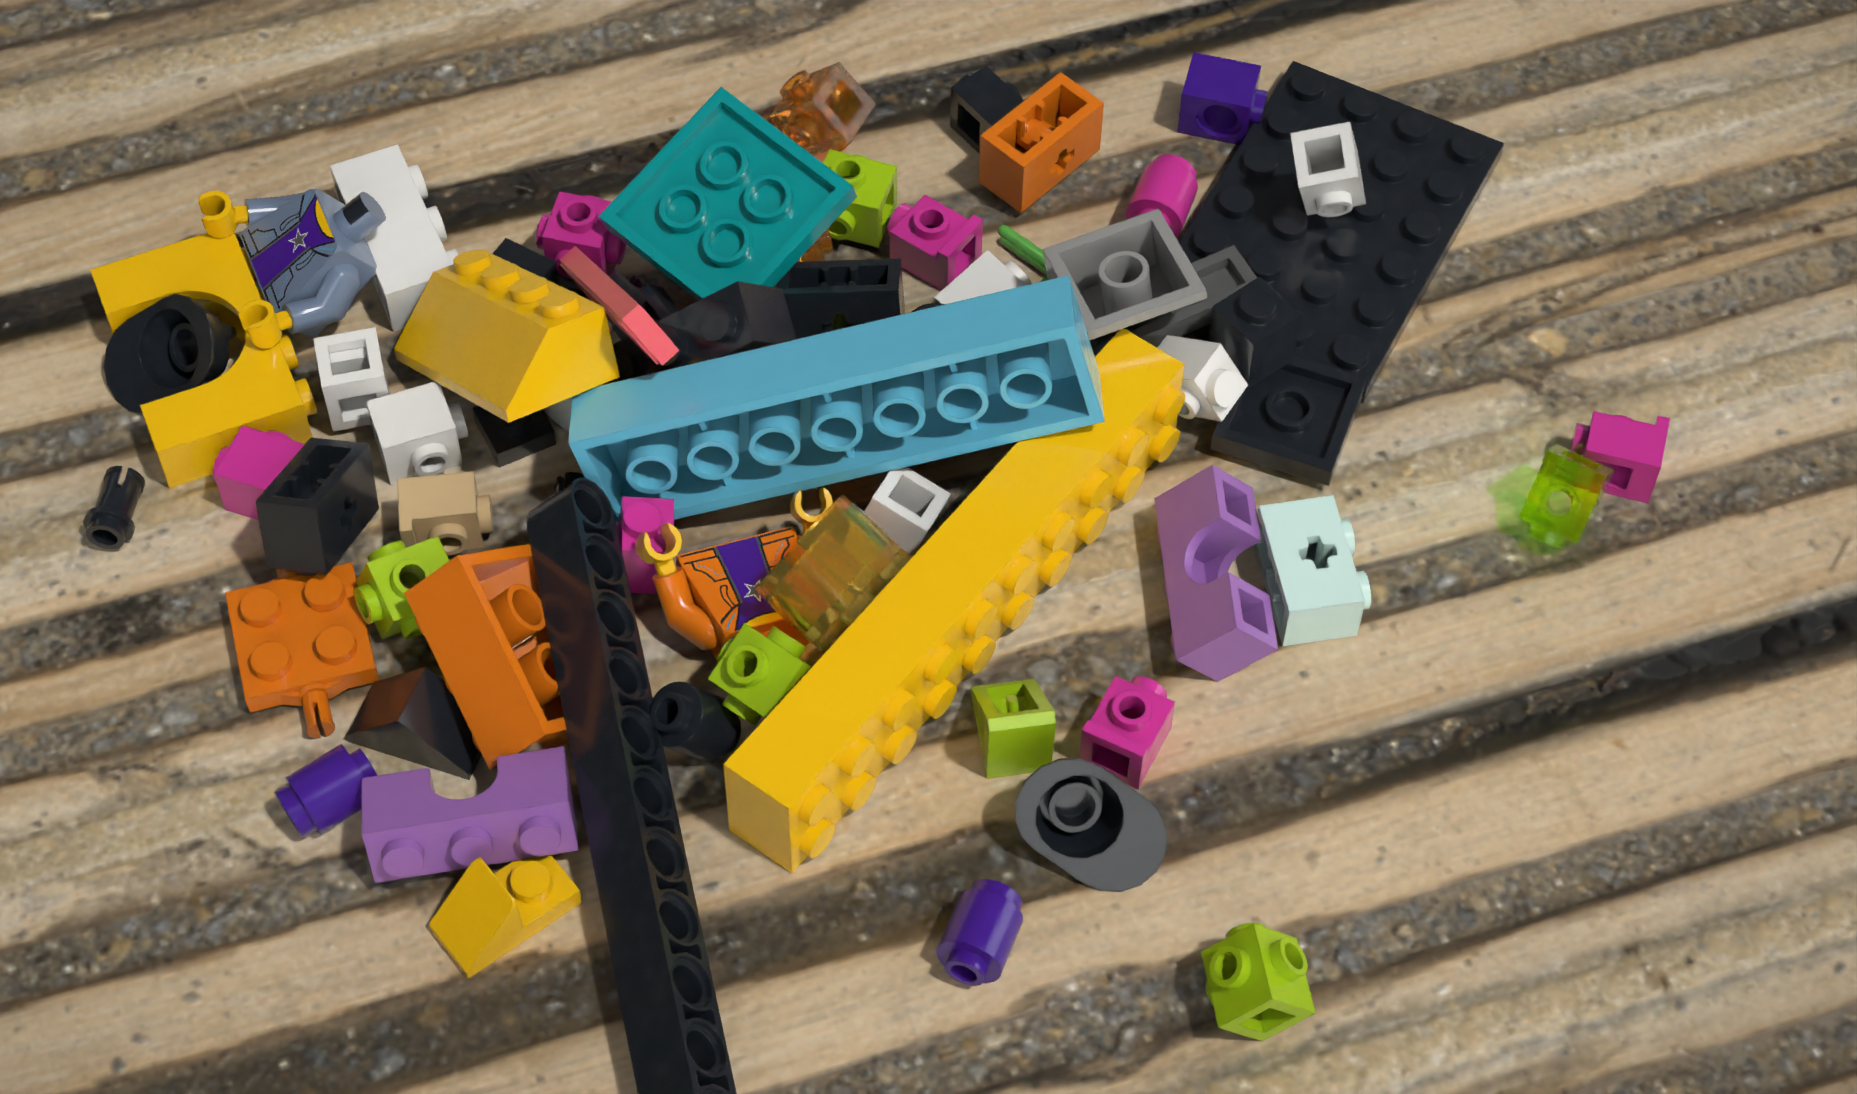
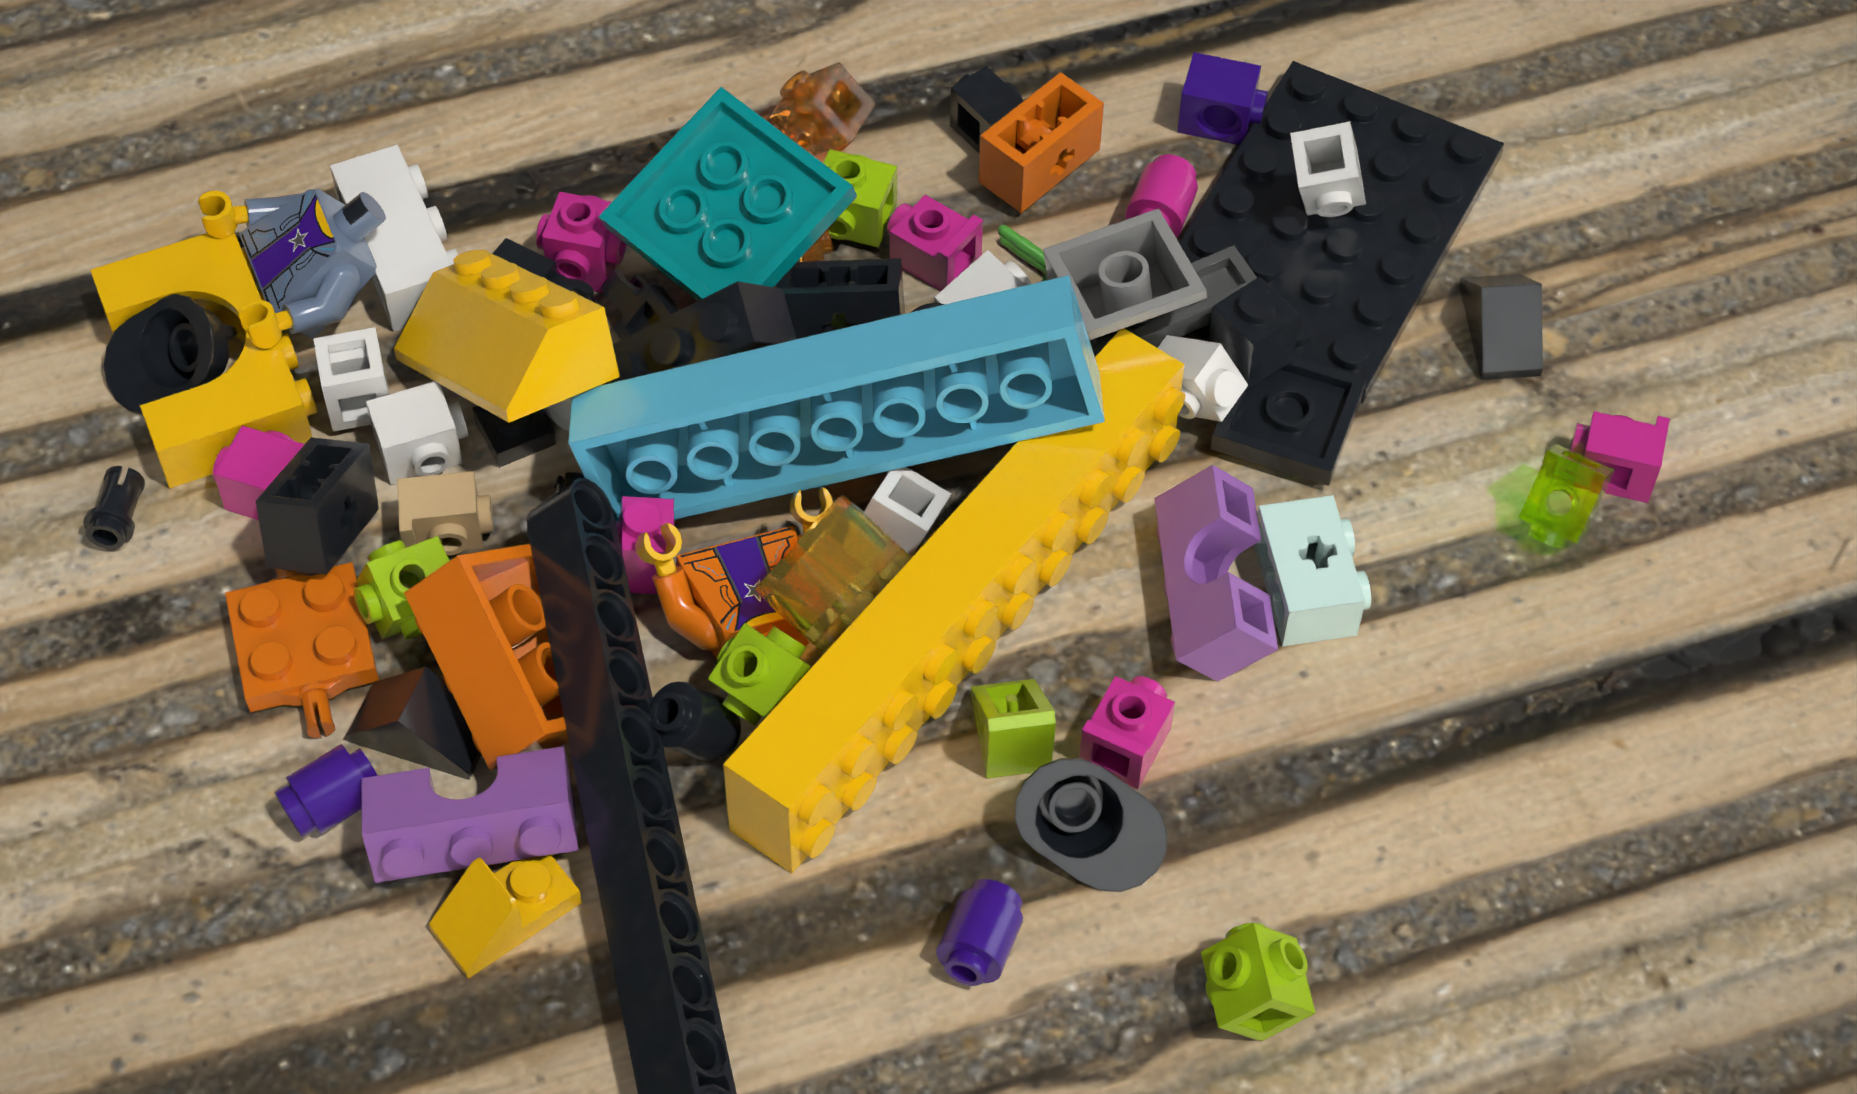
coral tile [560,246,679,366] -> none
none -> black slope [1459,274,1543,380]

